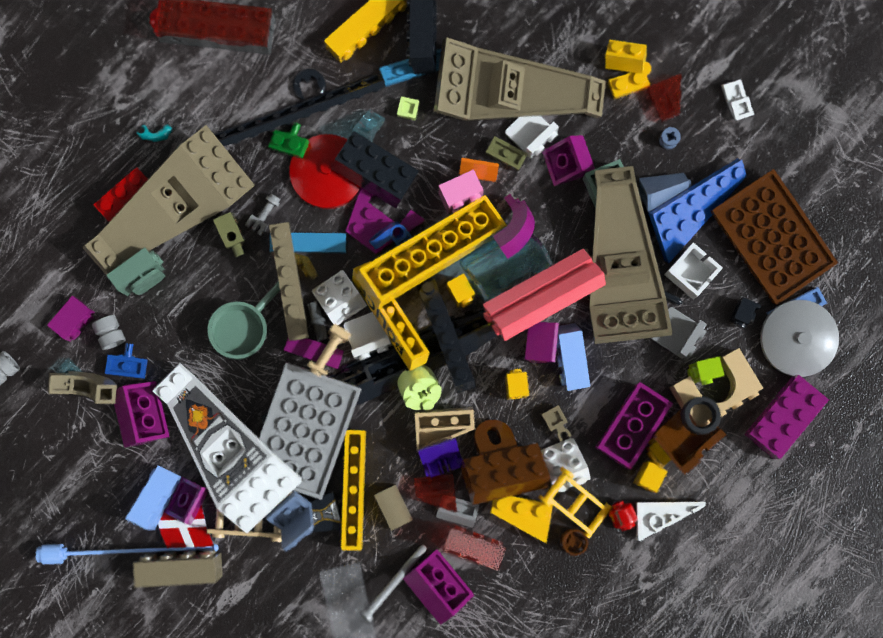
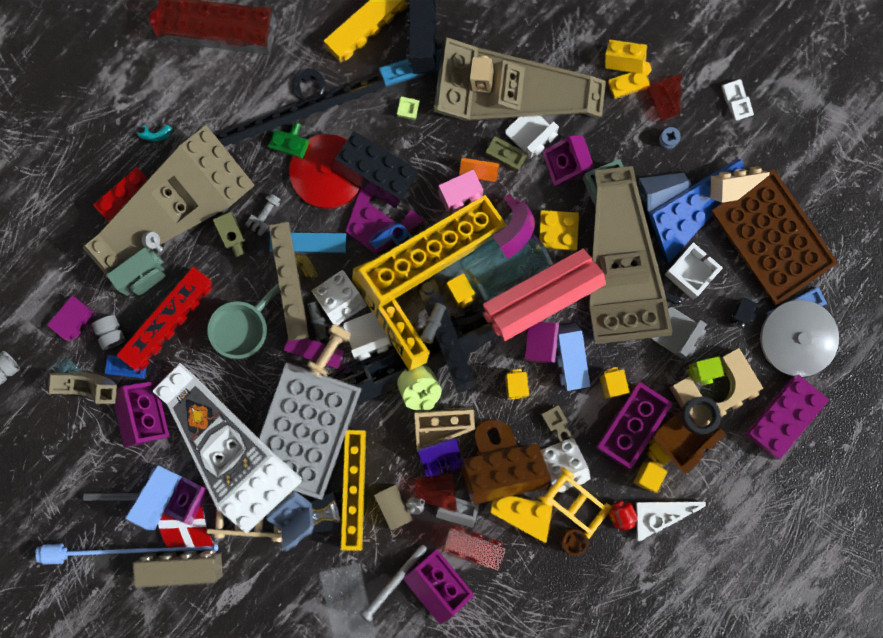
clear light blue slope [352,110,385,142] -> none
none -> dark grey bar [83,493,140,501]
none -> red brick [117,266,213,373]
none -> light grey piece [141,231,163,252]
none -> light grey piece [406,497,425,515]
none -> dark grey pin [420,303,446,343]
none -> tan brick [470,55,494,93]
none -> yellow plate [539,210,579,251]
none -> yellow brick [600,367,629,399]
none -> slope [710,167,769,203]

